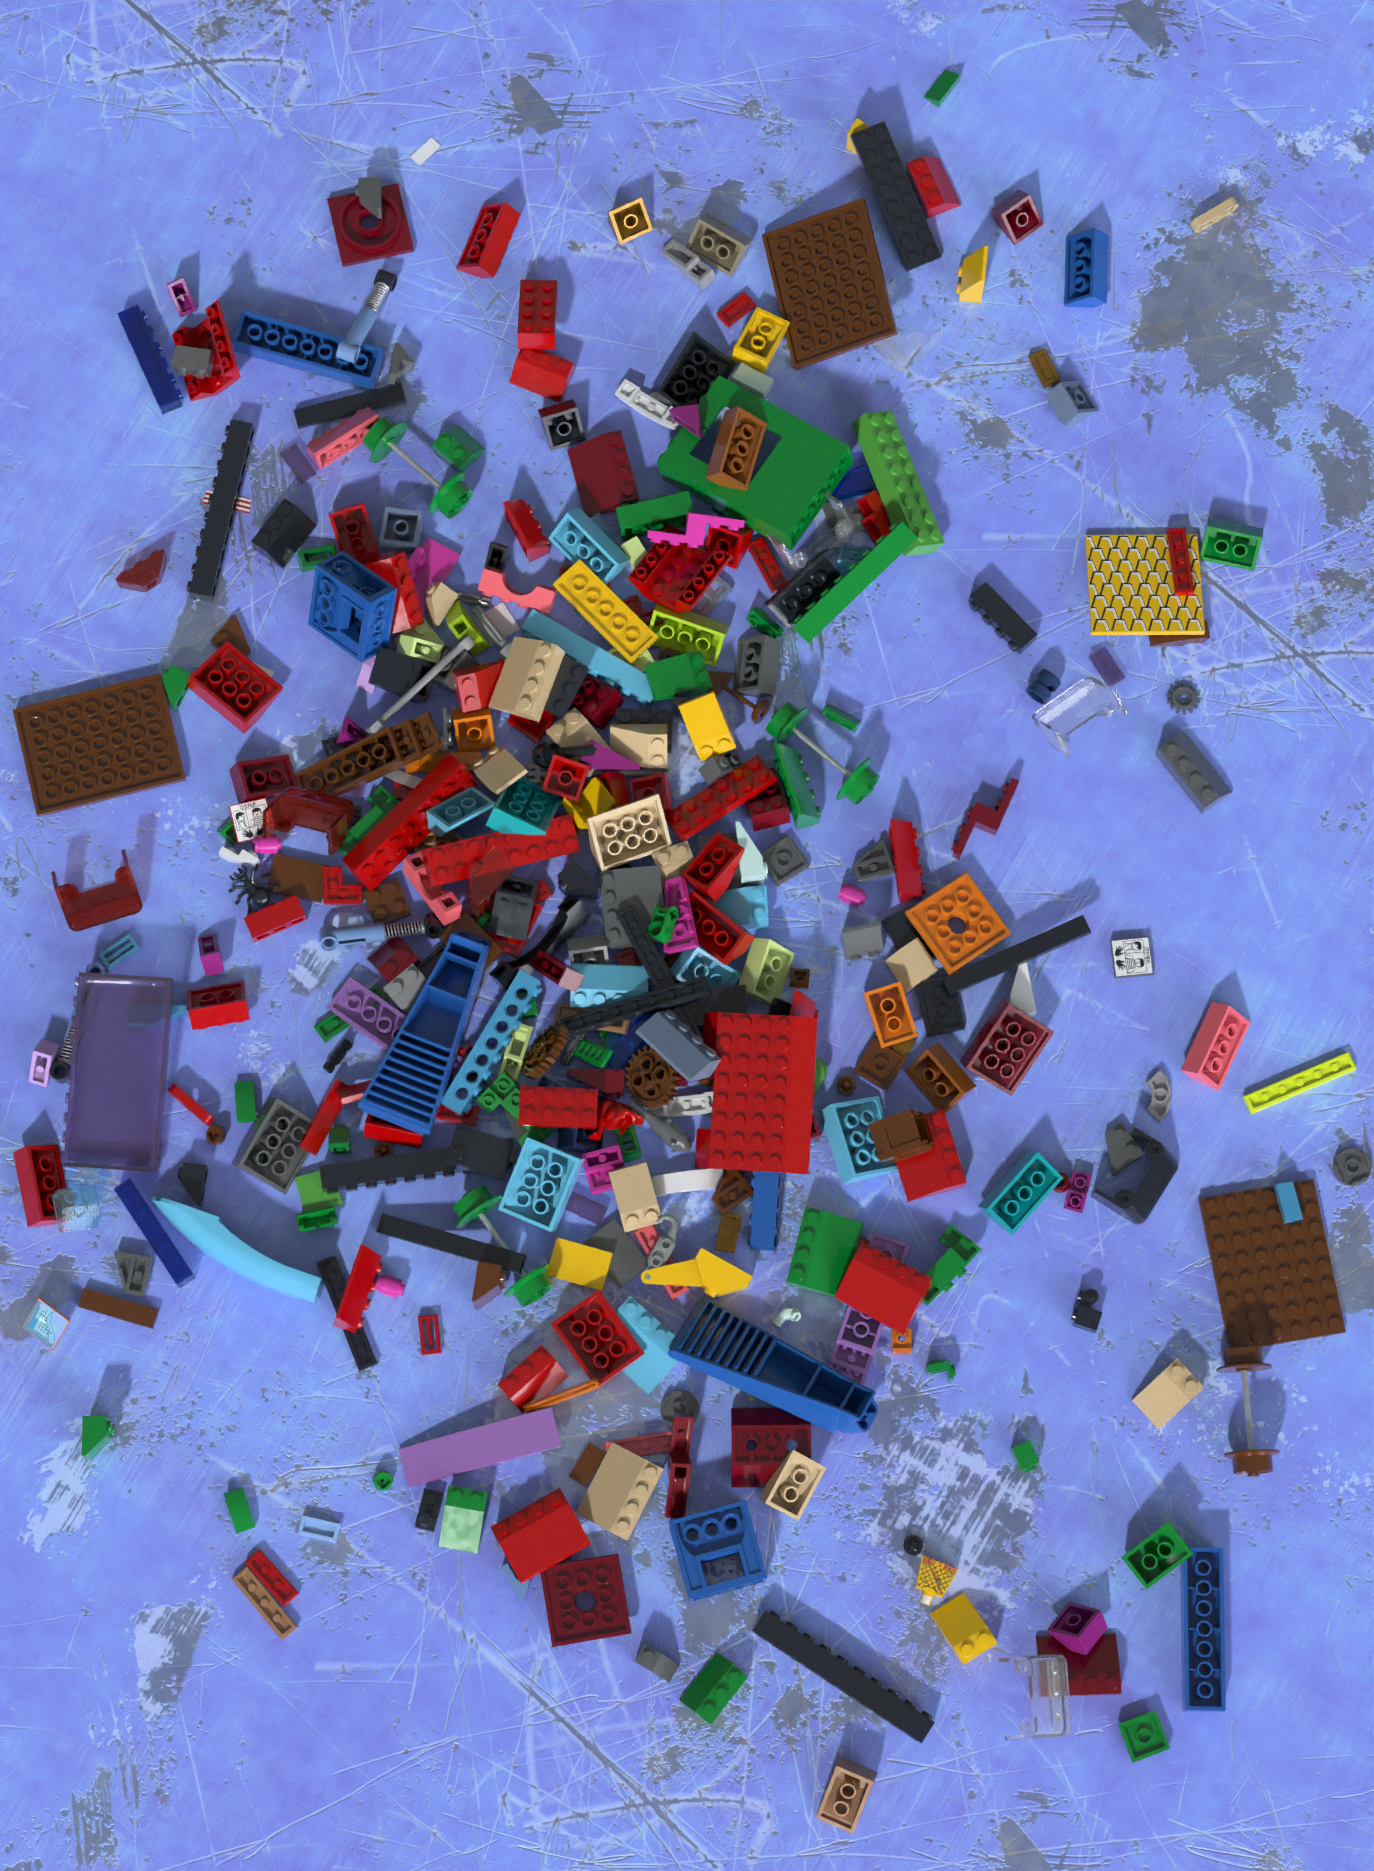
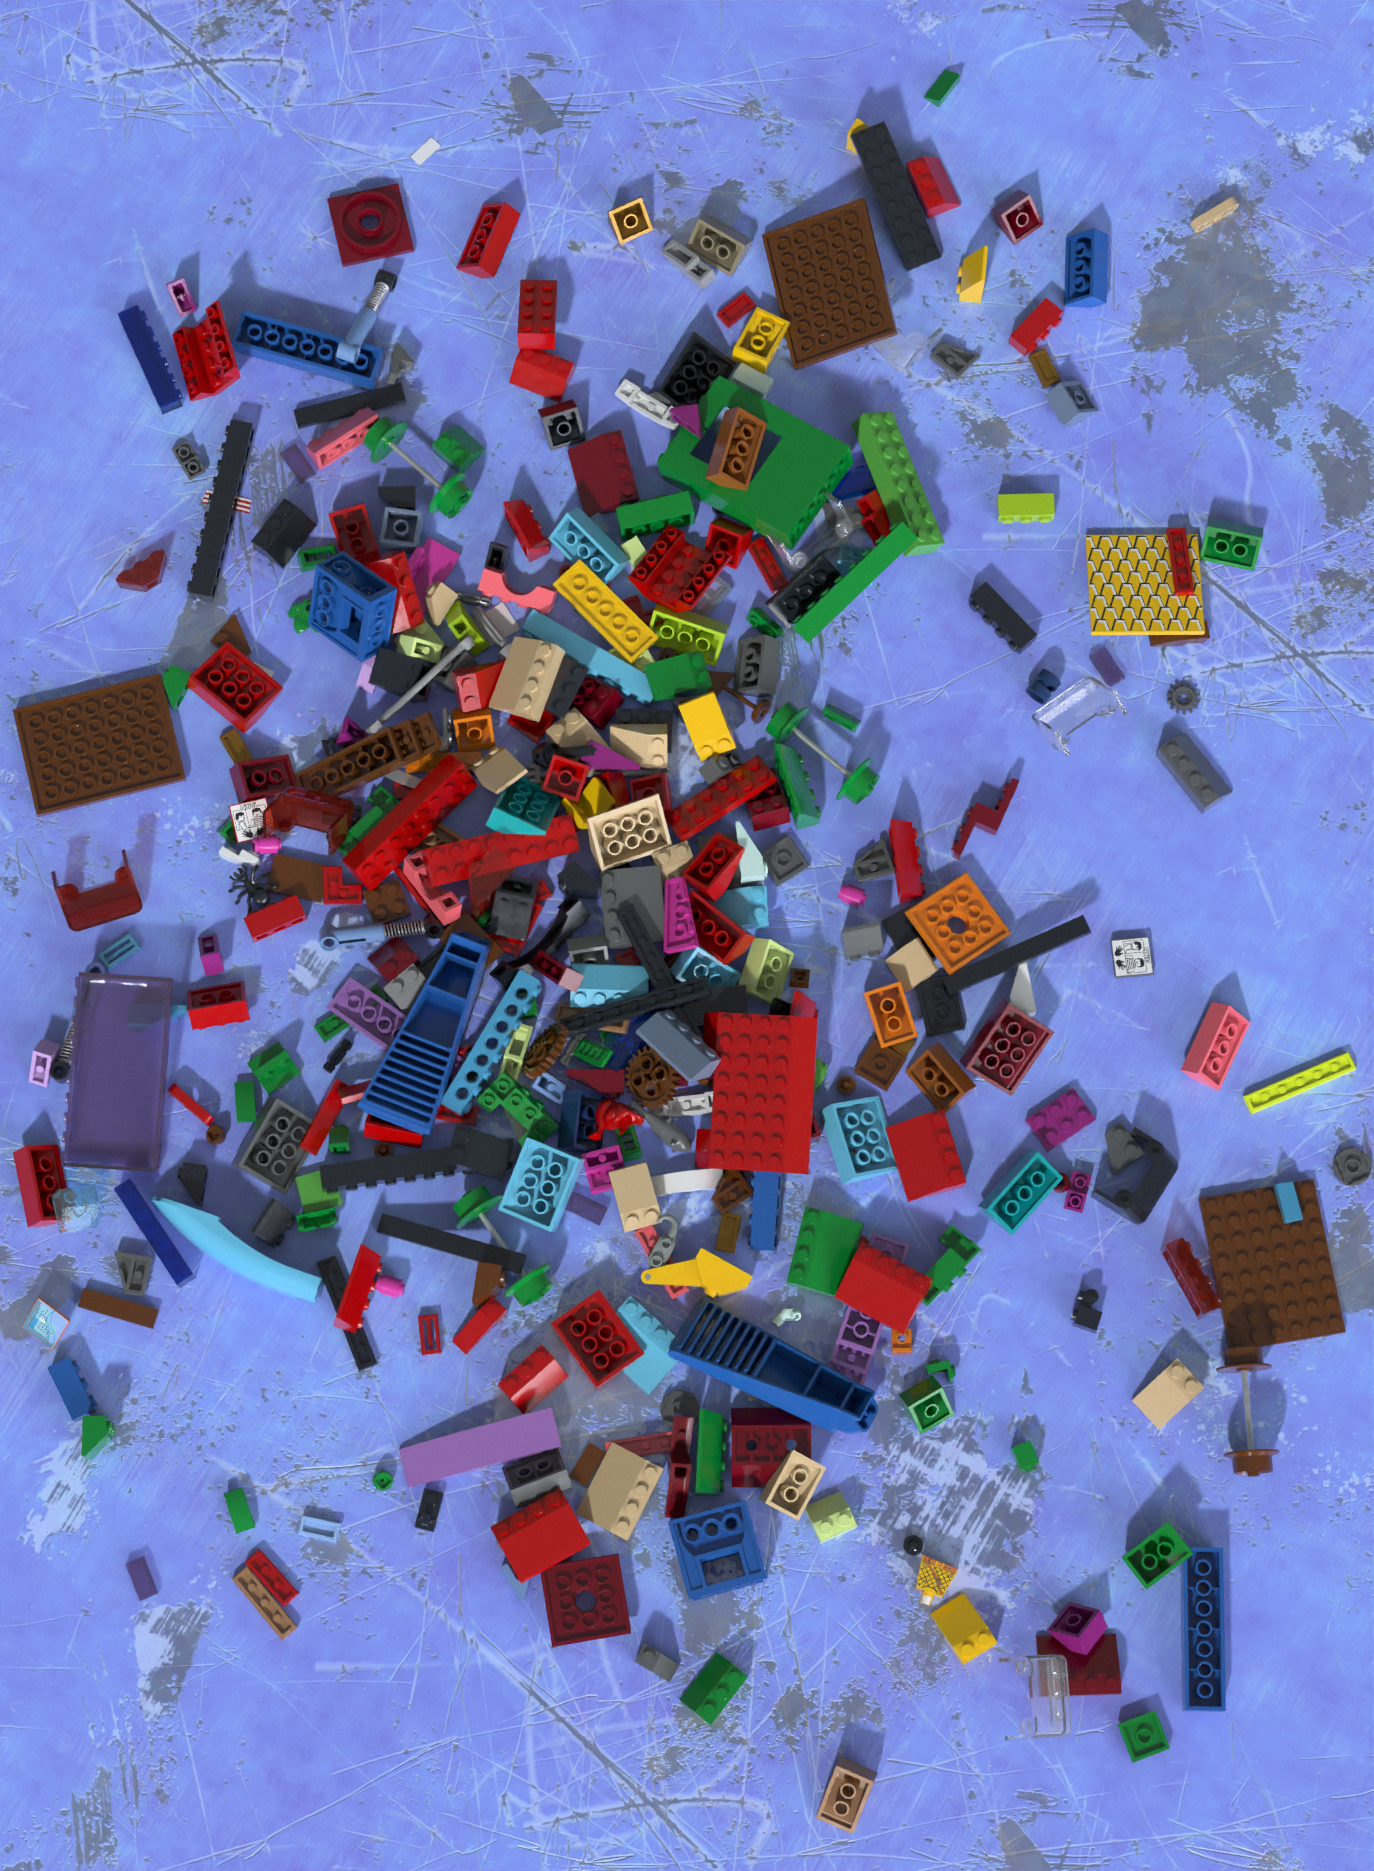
flat silver brick [171,345,215,378] -> none
dark grey slope [355,177,382,219] -> none
medium azure slope [426,786,495,837] -> none
slope [439,1485,489,1554] -> none
red plate [518,1086,598,1129] -> none
orange axle [523,1378,600,1413] -> none
yellow tile [546,1238,613,1291] -> none
dark grey tile [583,1219,649,1289] -> none
dark pink bracket [646,512,745,548] -> none
green piece [648,905,679,944] -> none
black brick [752,1610,935,1744] -> none
reddish brown container [868,1109,935,1164] -> none
light grey tile [1146,1069,1171,1124] -> none
none -> blue brick [47,1357,97,1423]
none -> clear purple tile [125,1556,159,1602]
none -> dark grey slope [171,440,206,481]
none -> pearl gold tile [219,728,254,765]
none -> green bracket [247,1042,301,1095]
none -> black slope [251,1198,296,1249]
none -> green plate [288,599,319,633]
none -> black slope [378,486,416,511]
none -> red bar [394,865,433,914]
none -> red slope [452,1296,508,1355]
none -> dark grey slope [501,1448,572,1508]
none -> green slope [695,1409,727,1497]
none -> yellowish green slope [805,1491,857,1544]
none -> green slope [899,1375,955,1434]
none -> dark grey wing [929,343,981,380]
none -> lime brick [996,493,1055,524]
none -> red brick [1009,298,1063,356]
none -> magenta plate [1025,1088,1096,1153]
none -> clear red slope [1160,1238,1222,1320]

